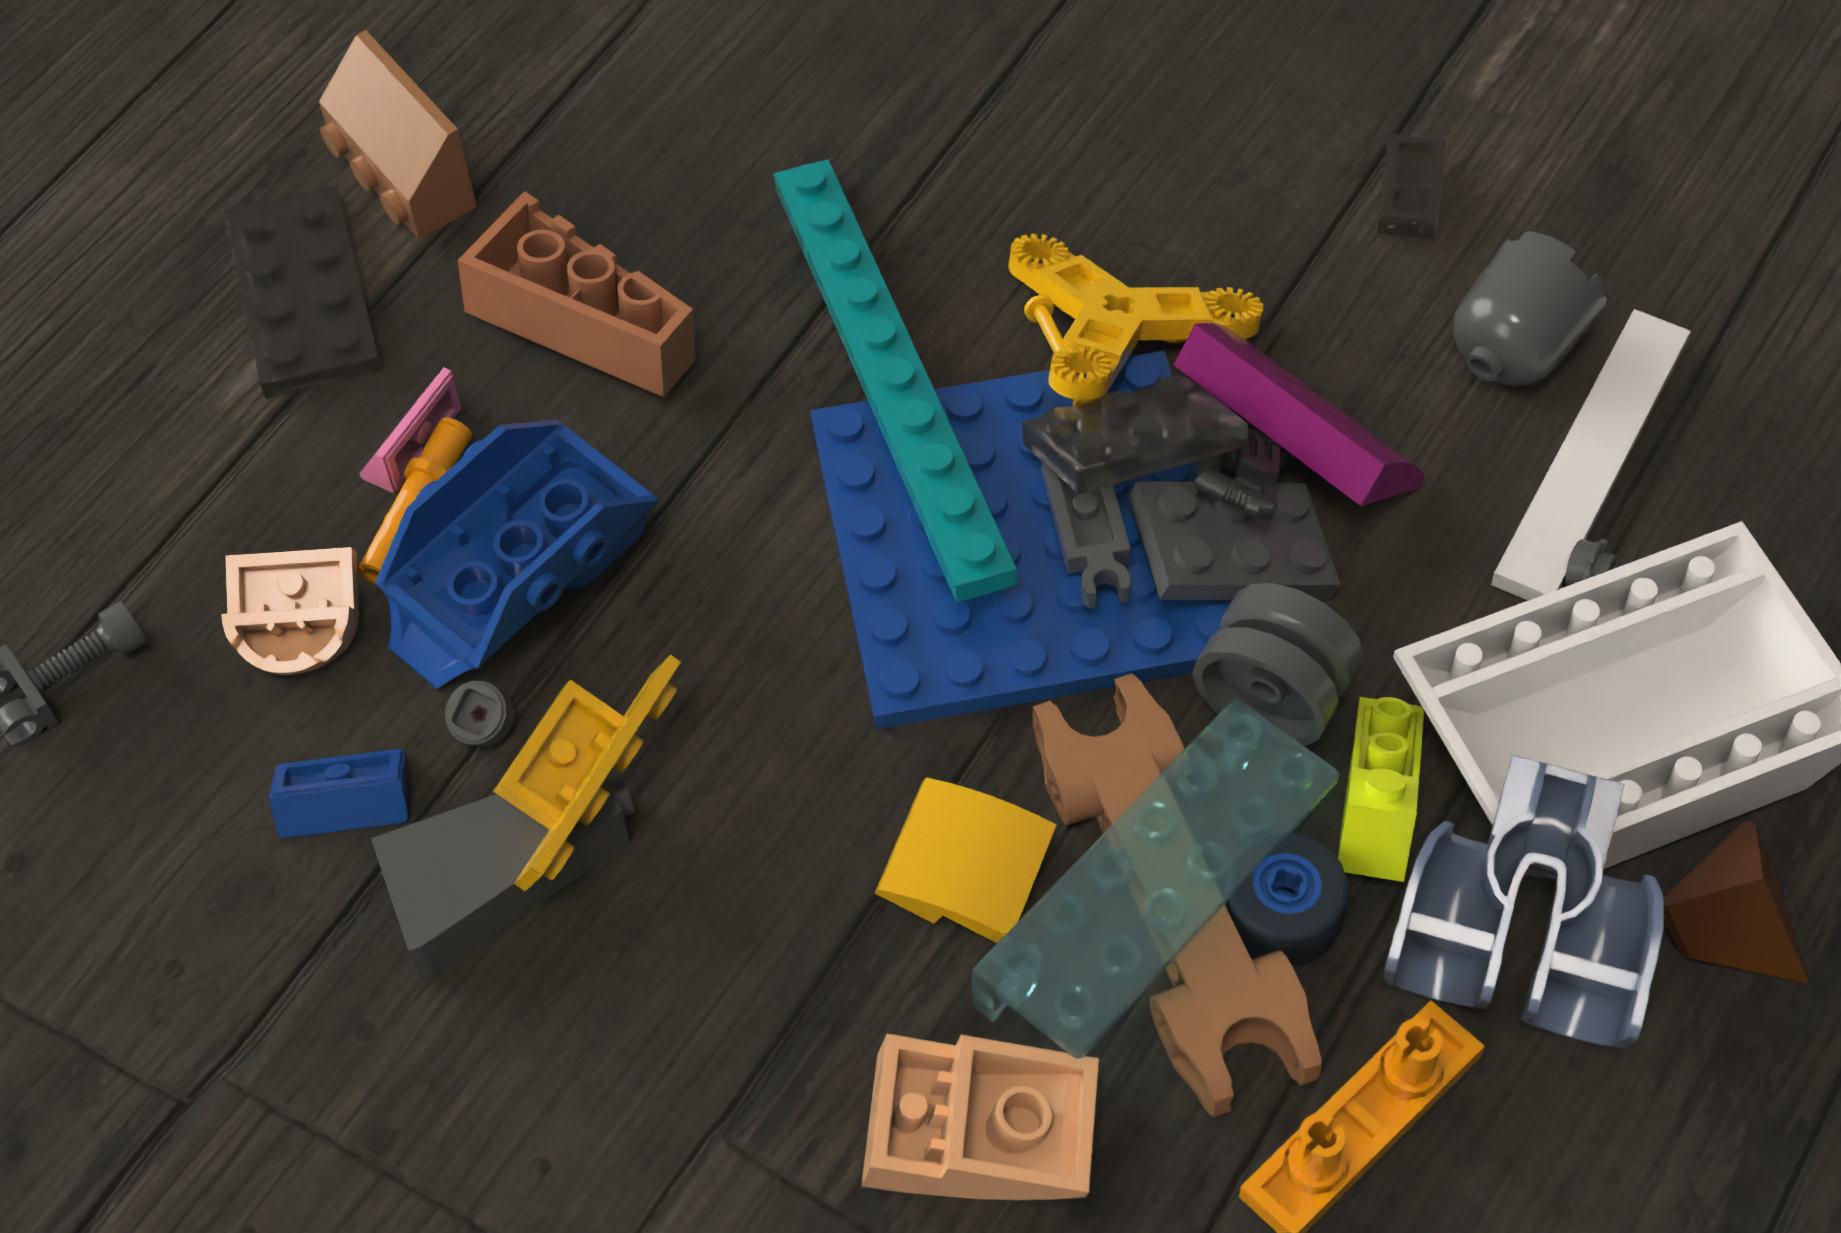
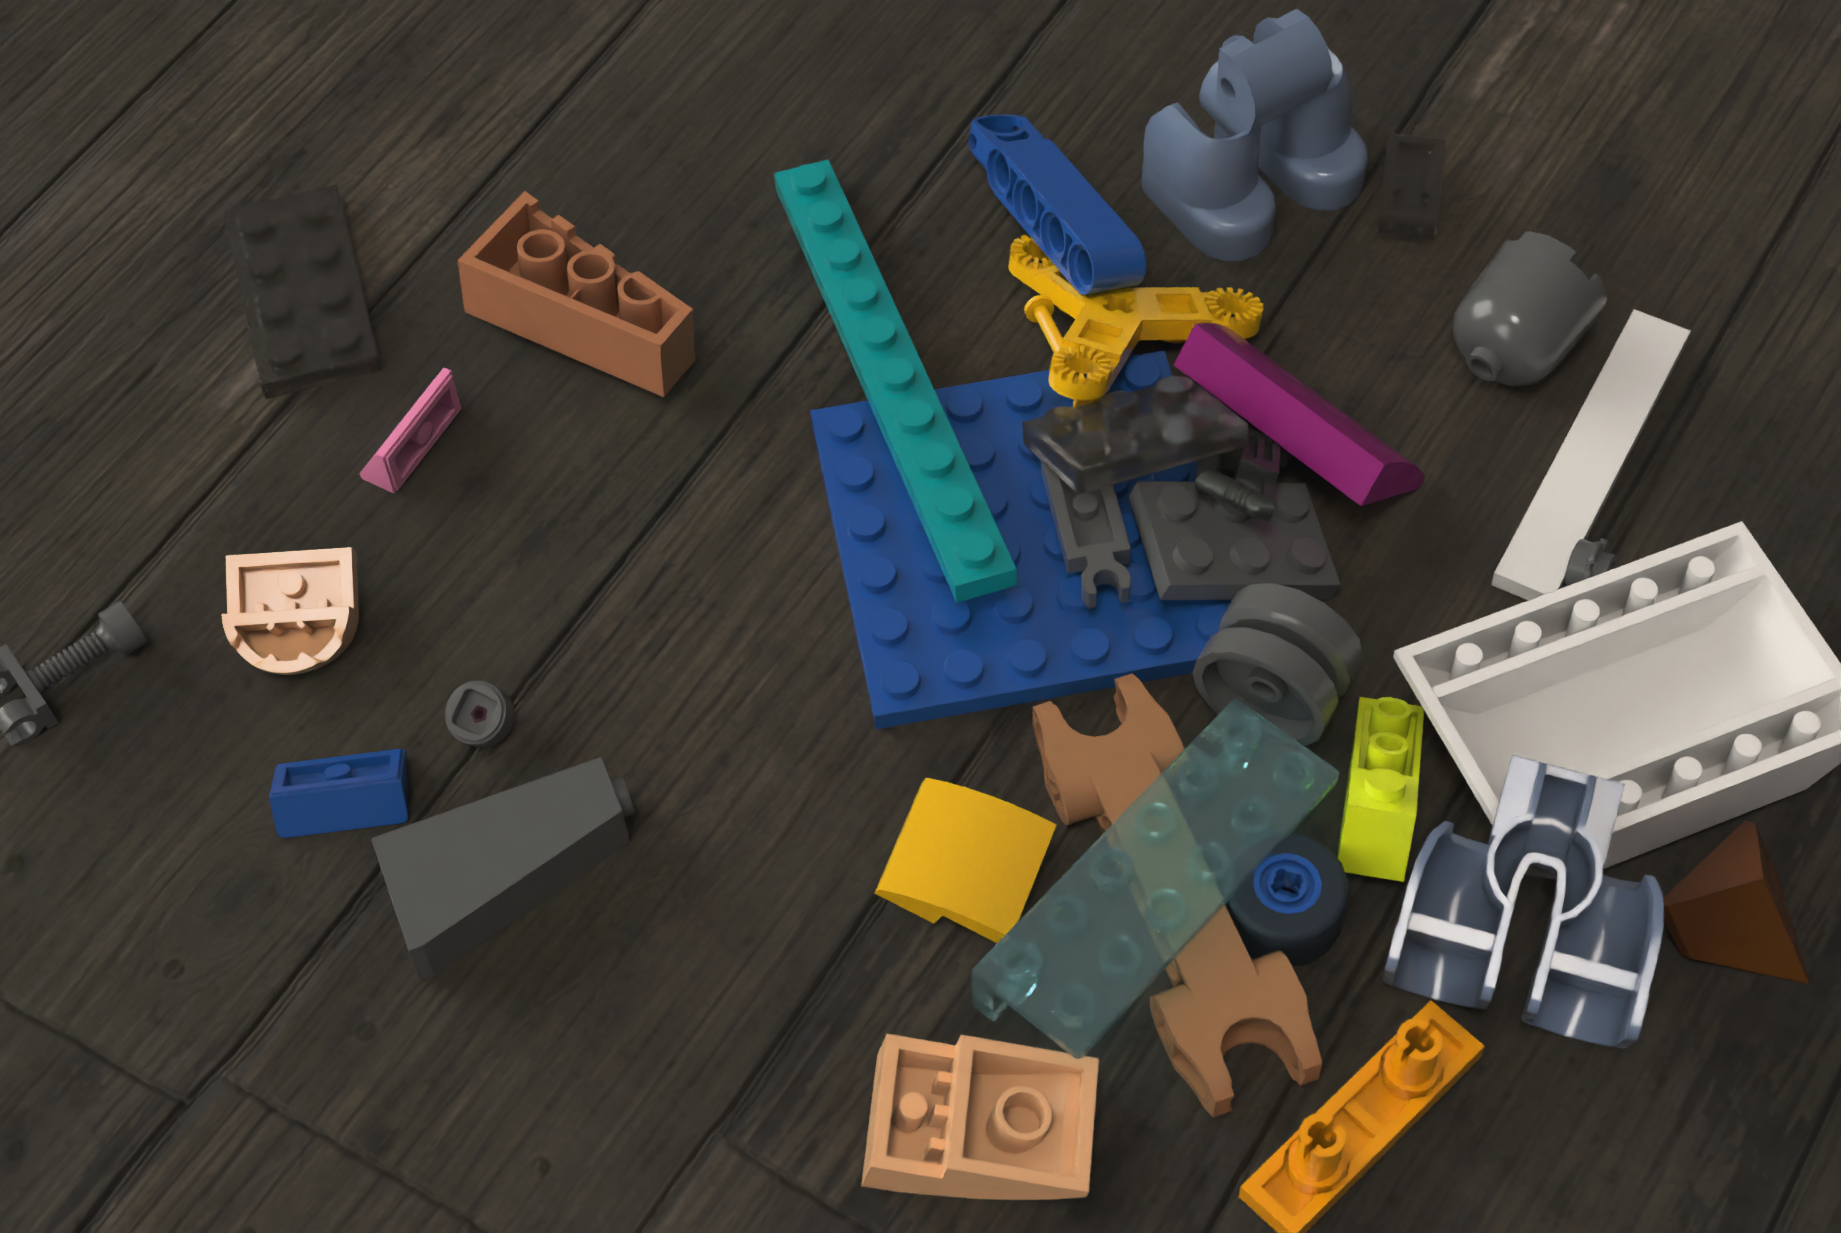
medium nougat slope [319,30,477,240] -> none
light orange pin [357,417,472,586] -> none
blue slope [375,419,660,689] -> none
yellow bracket [493,654,681,891] -> none
none -> blue piece [968,114,1146,295]
none -> sand blue piece [1142,9,1368,261]

